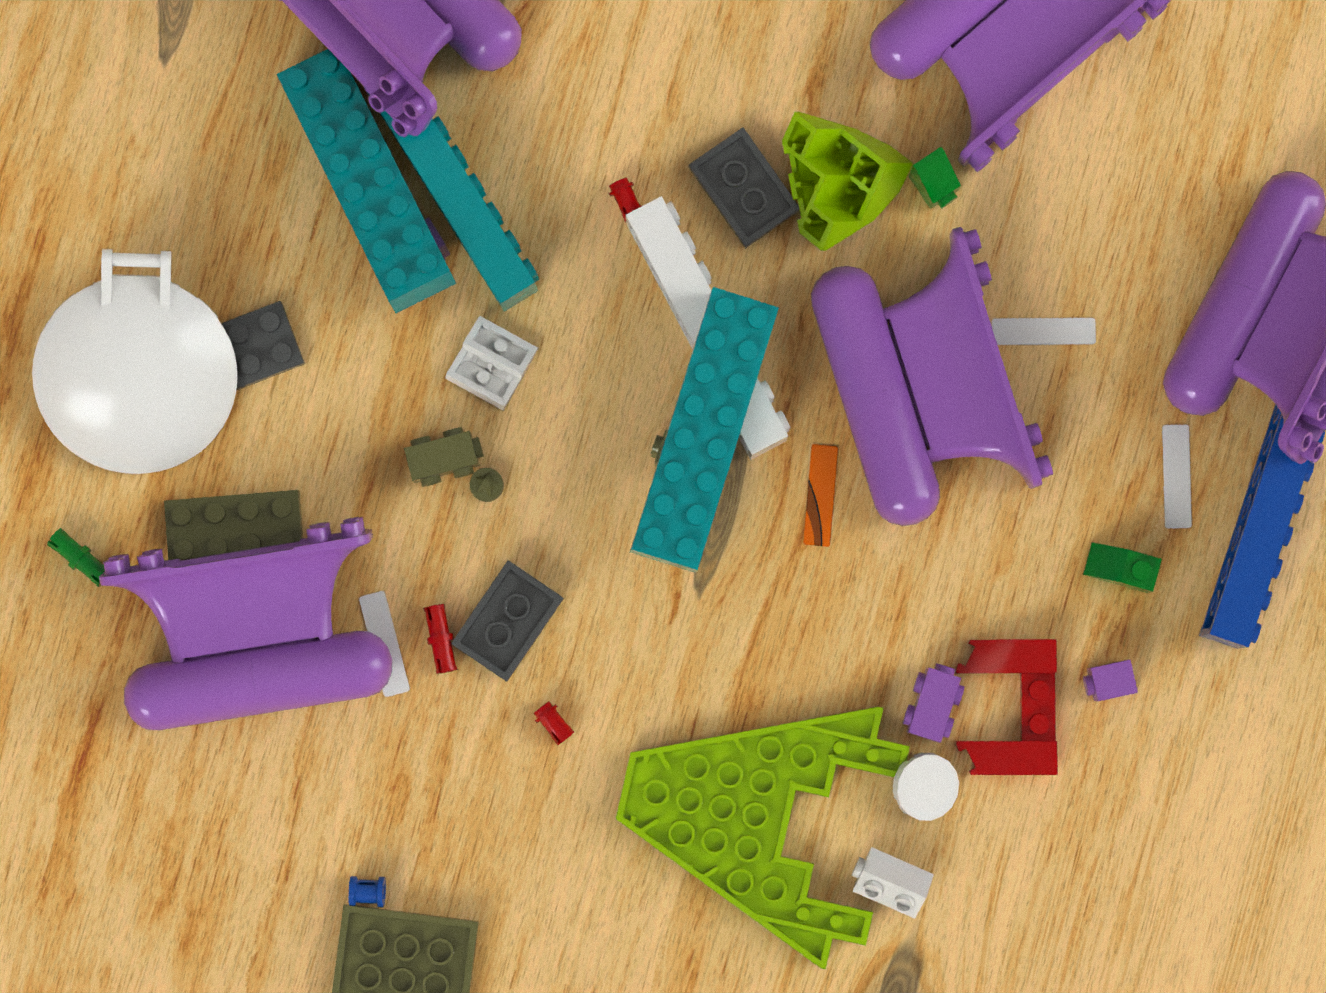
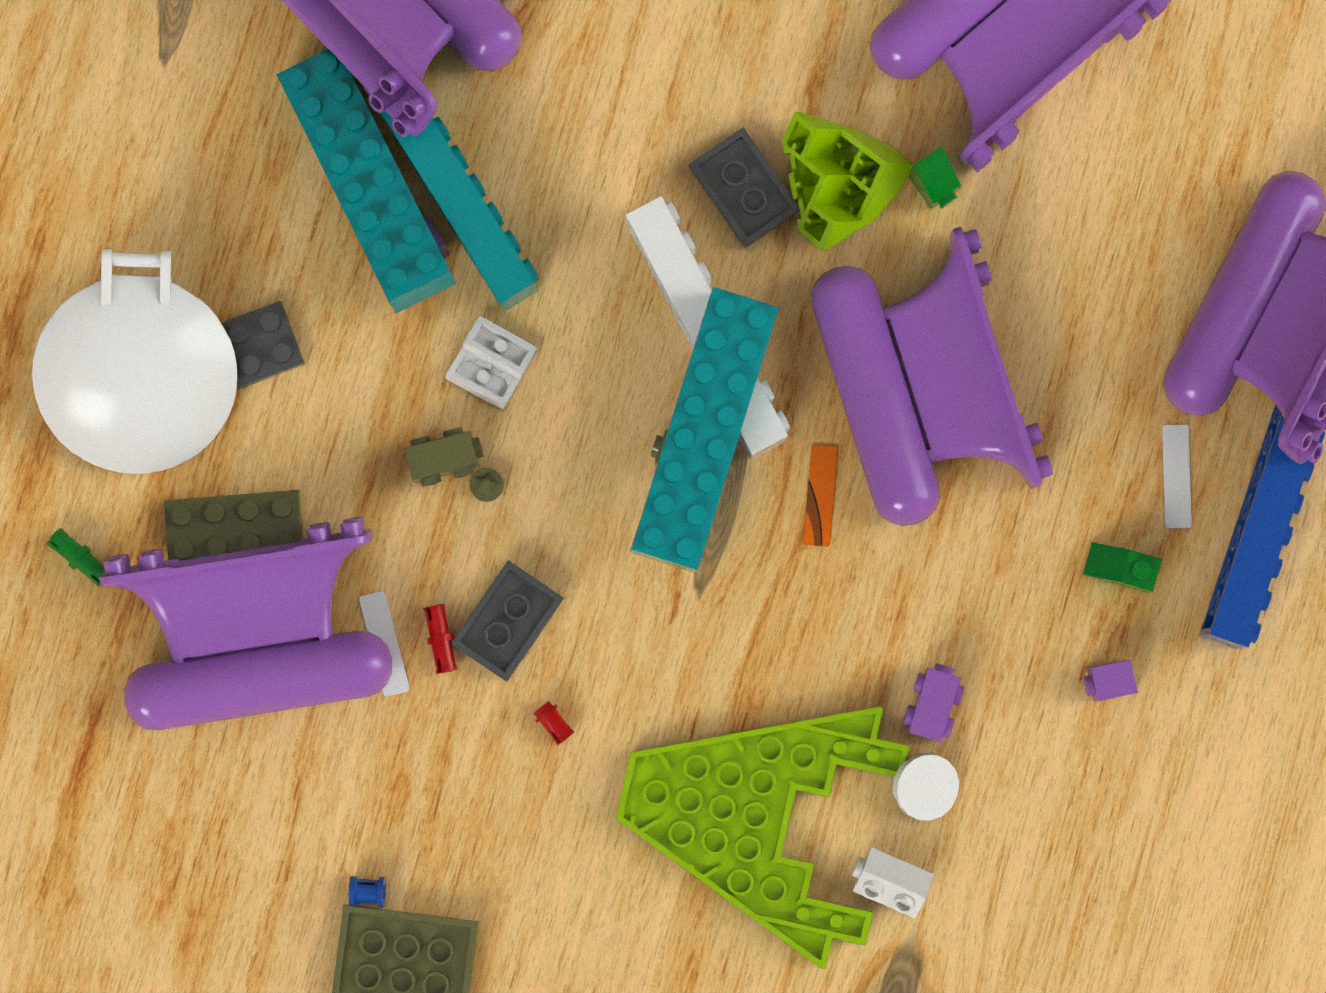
red pin [609,177,641,223] -> none
red wedge [955,639,1058,775] -> none
white sticker [992,318,1096,345] -> none

